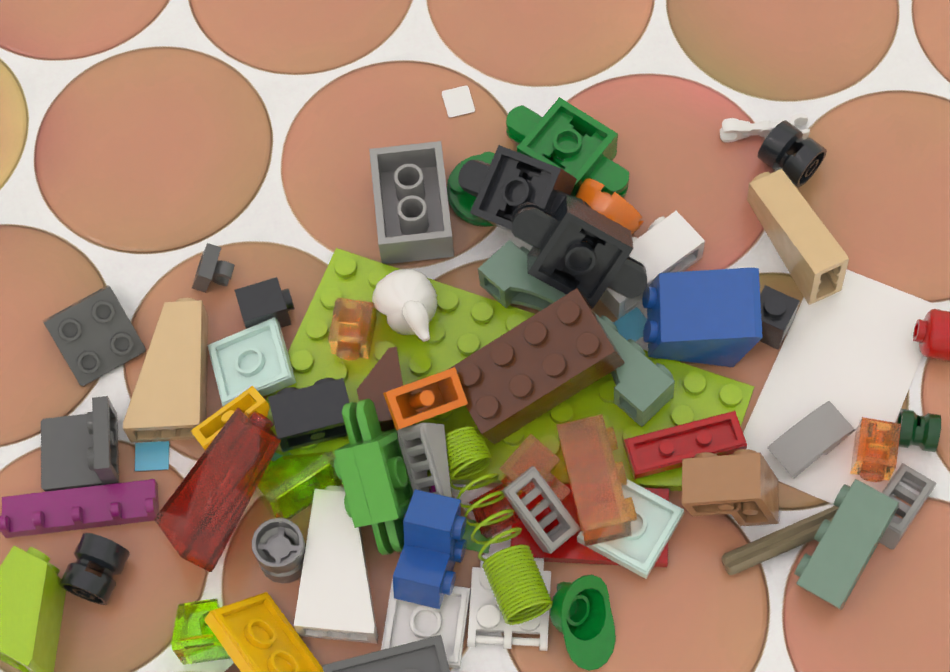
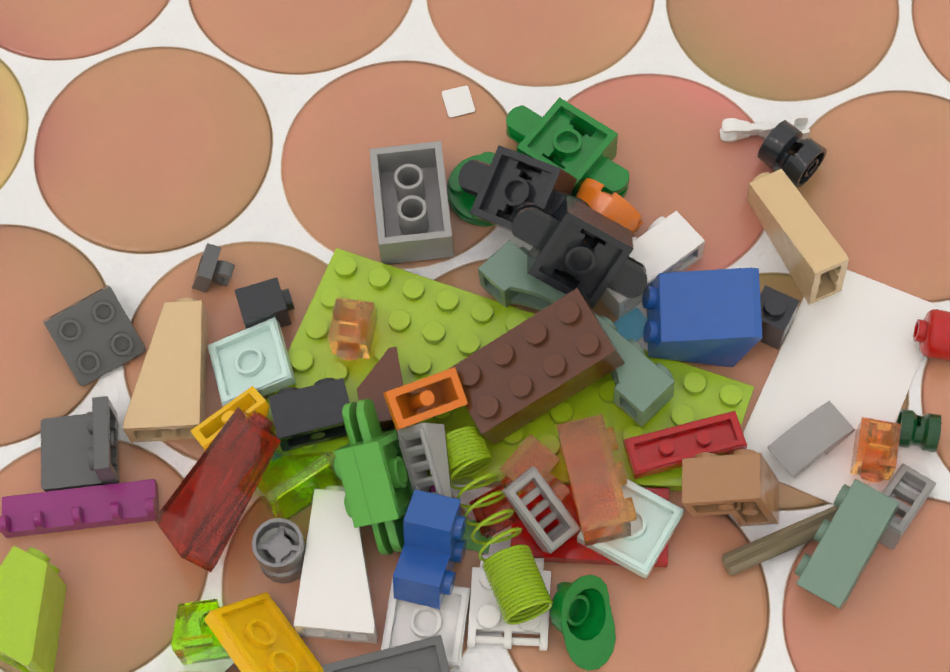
black wheel [59,533,130,605] -> none
medium azure sticker [135,441,169,471] -> none
white hair [372,269,437,342] -> none

